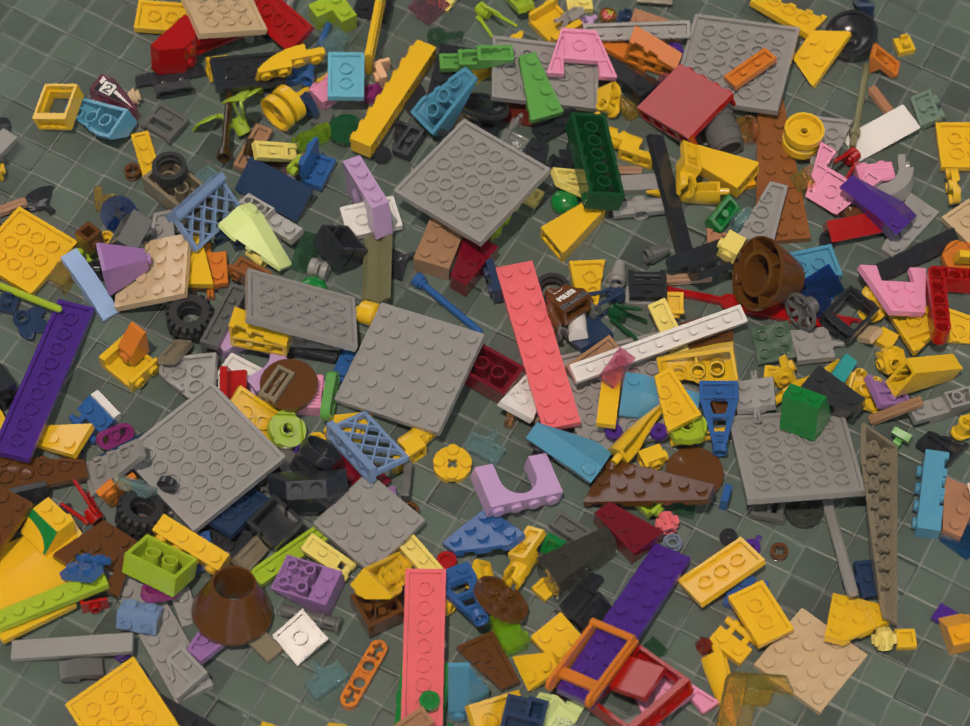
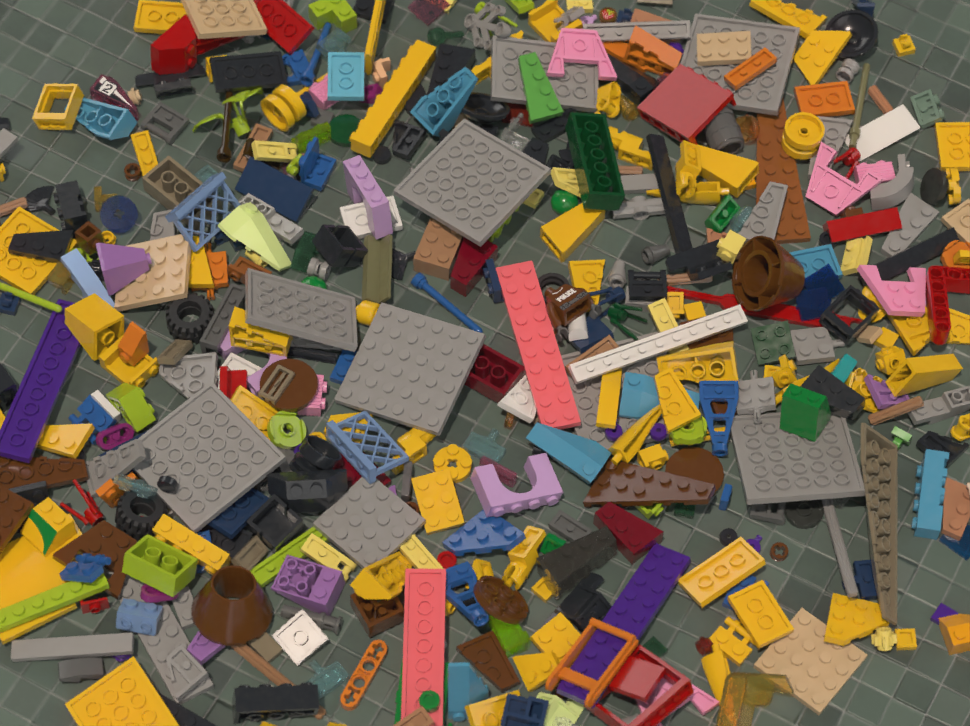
dark blue plate [13,307,47,340] -> none
dark grey slope [108,209,153,248] -> none
black tyre [152,151,188,188] -> none
yellow slope [255,44,325,81] -> none
bright green beam [320,371,340,421] -> none
bright green slope [438,45,514,73] -> none
clear pink plate [597,347,635,389] -> none
coral gear [655,511,680,536] -> none
sand blue plate [662,533,683,552] -> none
dark grey wheel [785,292,819,331] -> none
clear yellow panel [790,164,816,192] -> none
dark purple wedge [839,175,917,240] -> none
orange slope [869,43,901,78] -> none
none -> black wing [8,230,74,264]
none -> black wedge [53,180,88,239]
none -> yellow slope [65,293,124,361]
none -> lime brick [105,382,156,432]
none -> medium nougat axle [231,644,326,720]
none -> black wedge [232,682,319,724]
none -> yellow plate [411,468,465,535]
none -> light grey plant [464,2,511,51]
none -> clear pink tile [479,456,517,488]
none -> yellow tile [684,301,706,321]
none -> tan plate [697,31,751,66]
none -> orange plate [794,81,855,117]
none -> light grey wheel [835,58,860,84]
none -> light yellow plate [841,236,873,276]
none -> pearl dark grey tile [920,168,948,205]

